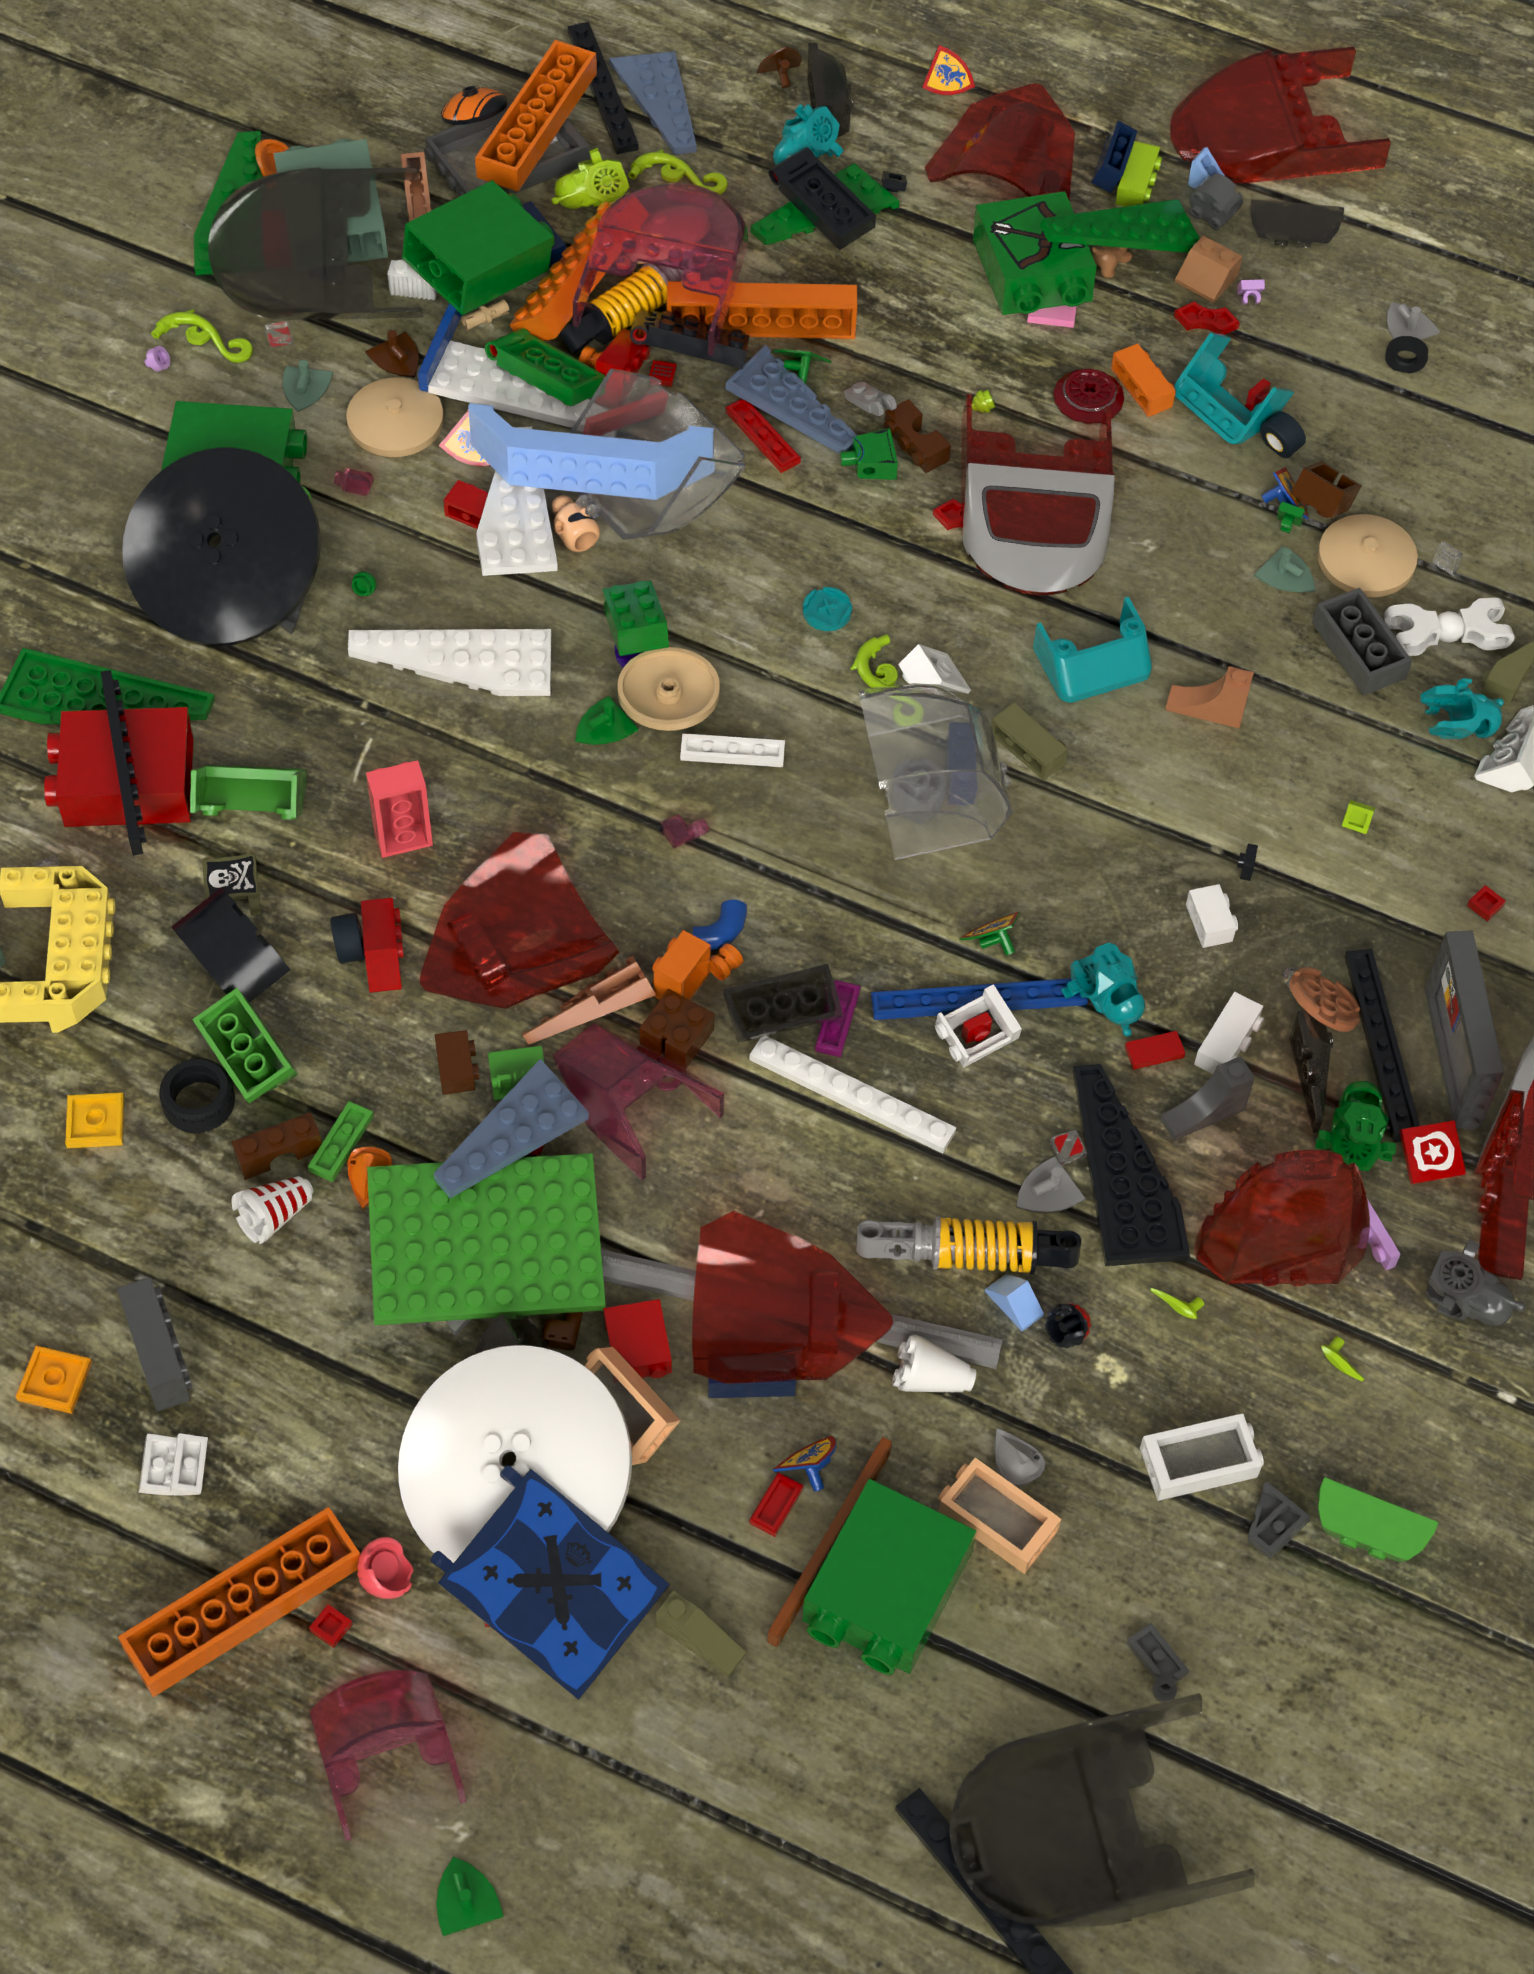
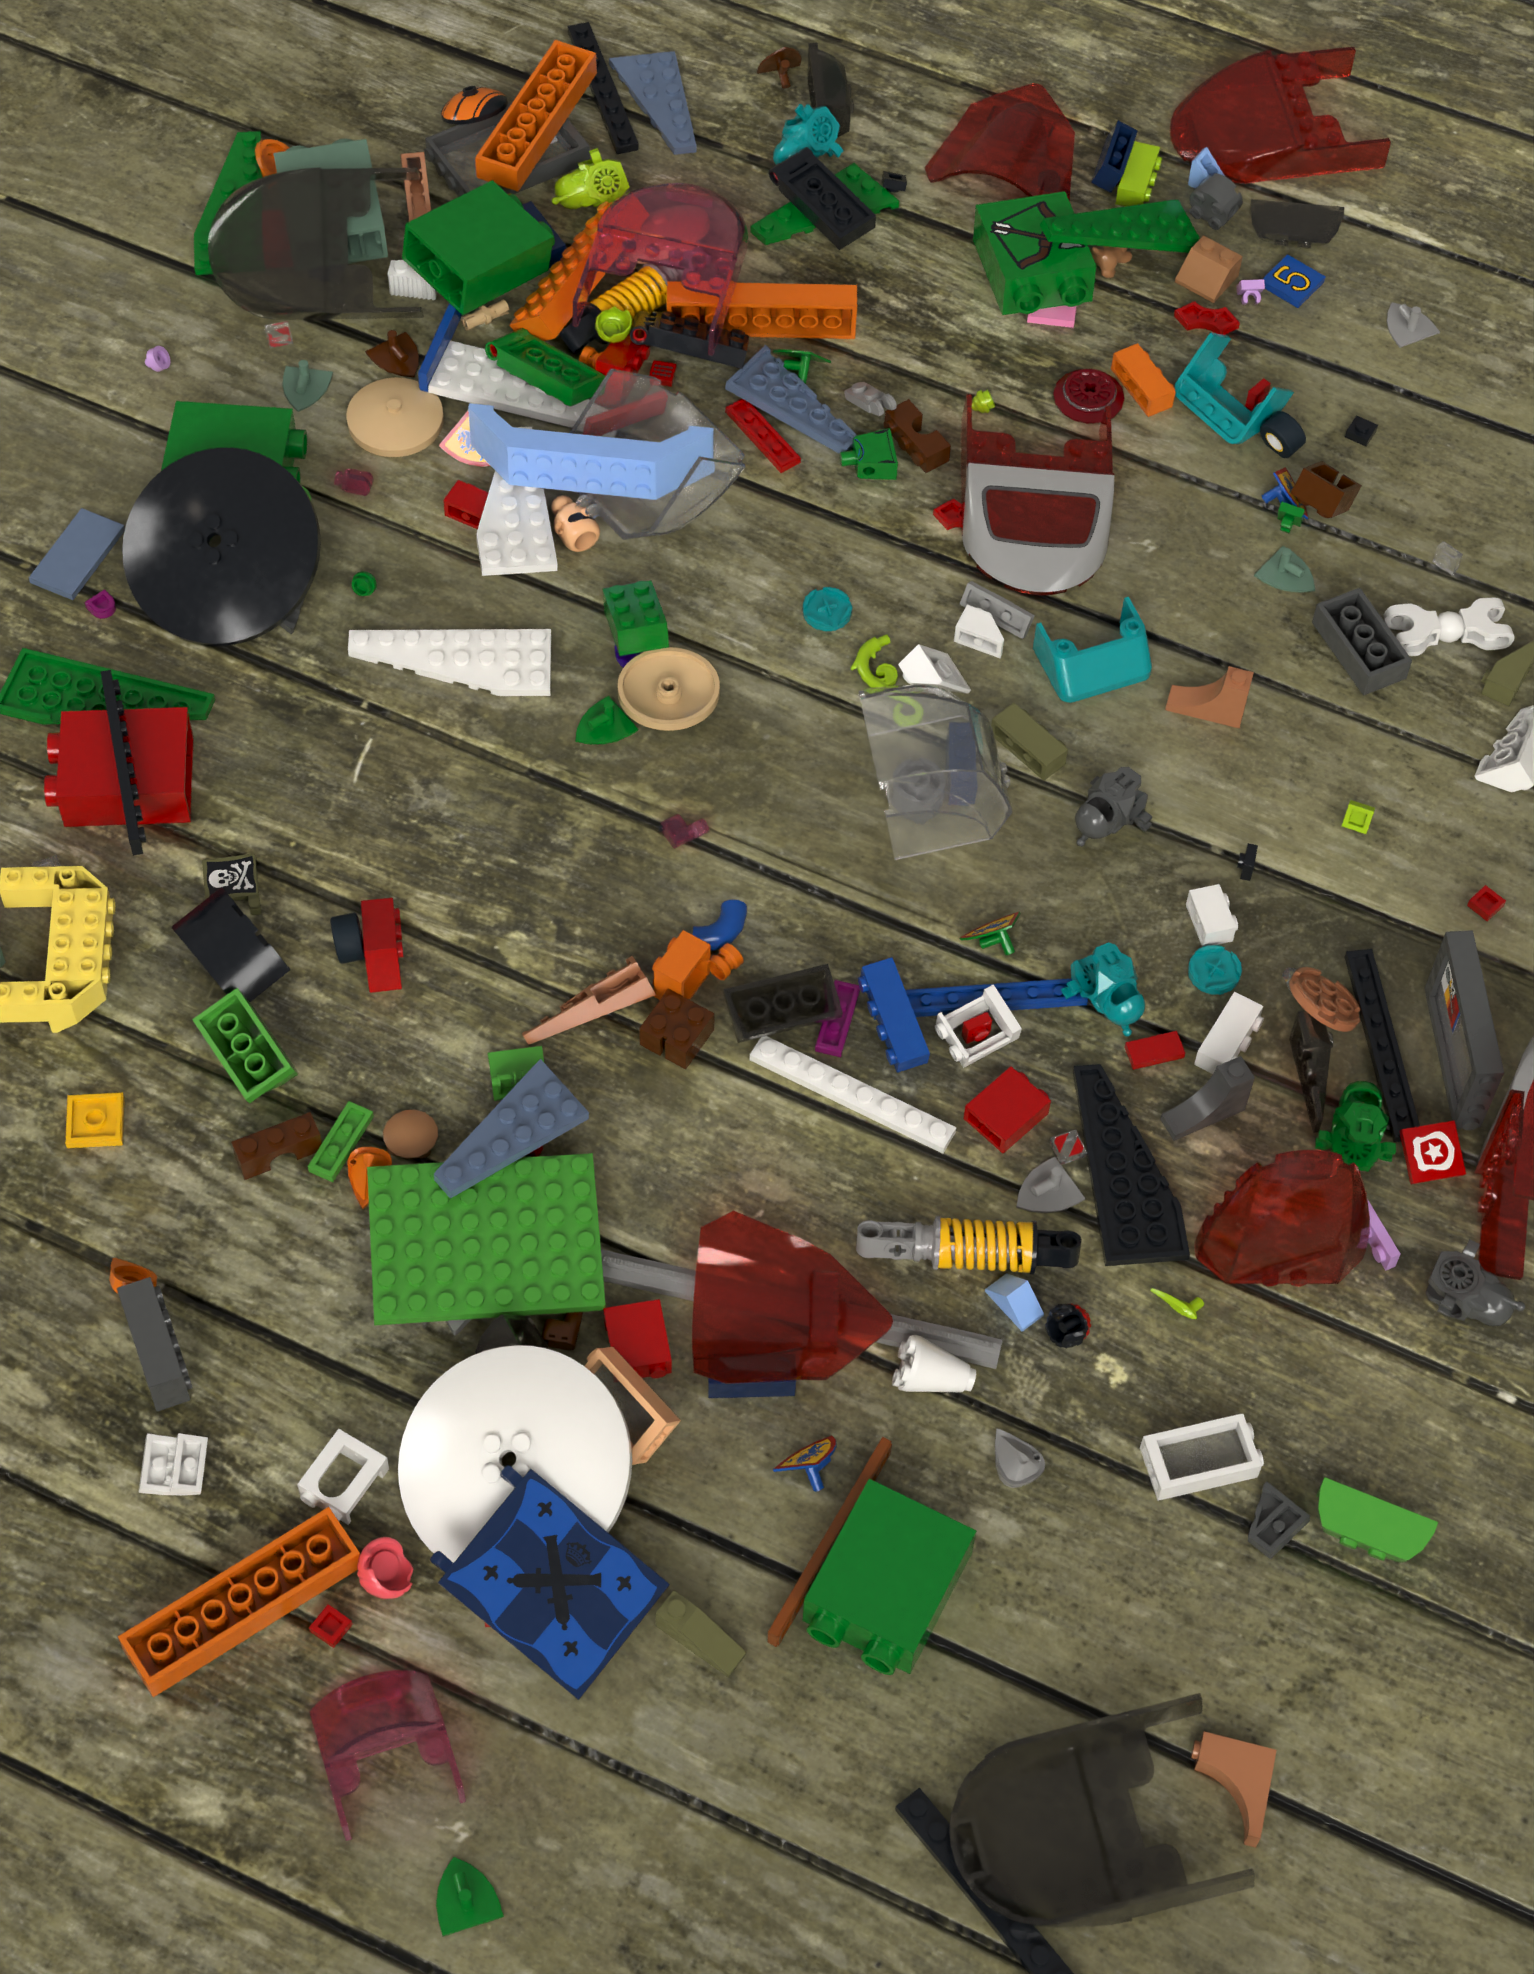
light orange tile [15,1345,92,1414] -> none
lime plant [151,309,253,363] -> none
black tyre [159,1058,235,1133] -> none
bright green windscreen [190,765,307,819] -> none
white cone [232,1176,313,1244] -> none
coral brick [366,760,433,858] -> none
clear red windscreen [420,832,619,1009] -> none
reddish brown brick [434,1030,479,1095] -> none
clear pink windscreen [553,1024,724,1180] -> none
lime plant [628,149,728,196] -> none
white plate [680,733,785,767] -> none
red tile [749,1472,804,1537] -> none
shield [921,45,975,95] -> none
window [938,1458,1062,1574] -> none
dark grey hinge [1126,1623,1189,1703] -> none
tan dish [1318,514,1418,597] -> none
lime bar [1321,1336,1365,1382] -> none
black tyre [1385,336,1428,374] -> none
teal helmet [1420,678,1504,739] -> none
none -> sand blue tile [29,508,125,600]
none -> magenta tile [84,589,116,619]
none -> orange piece [109,1258,157,1294]
none -> white panel [297,1429,389,1525]
none -> medium nougat dish [383,1110,438,1159]
none -> lime hair [595,306,633,343]
none -> blue brick [858,957,930,1073]
none -> white slope [954,605,1004,658]
none -> light grey plate [959,581,1035,639]
none -> red brick [964,1066,1051,1154]
none -> dark grey helmet [1075,767,1152,847]
none -> teal tile [1188,945,1242,995]
none -> nougat arch [1191,1731,1277,1848]
none -> blue tile [1262,254,1326,308]
none -> black plate [1345,415,1378,447]

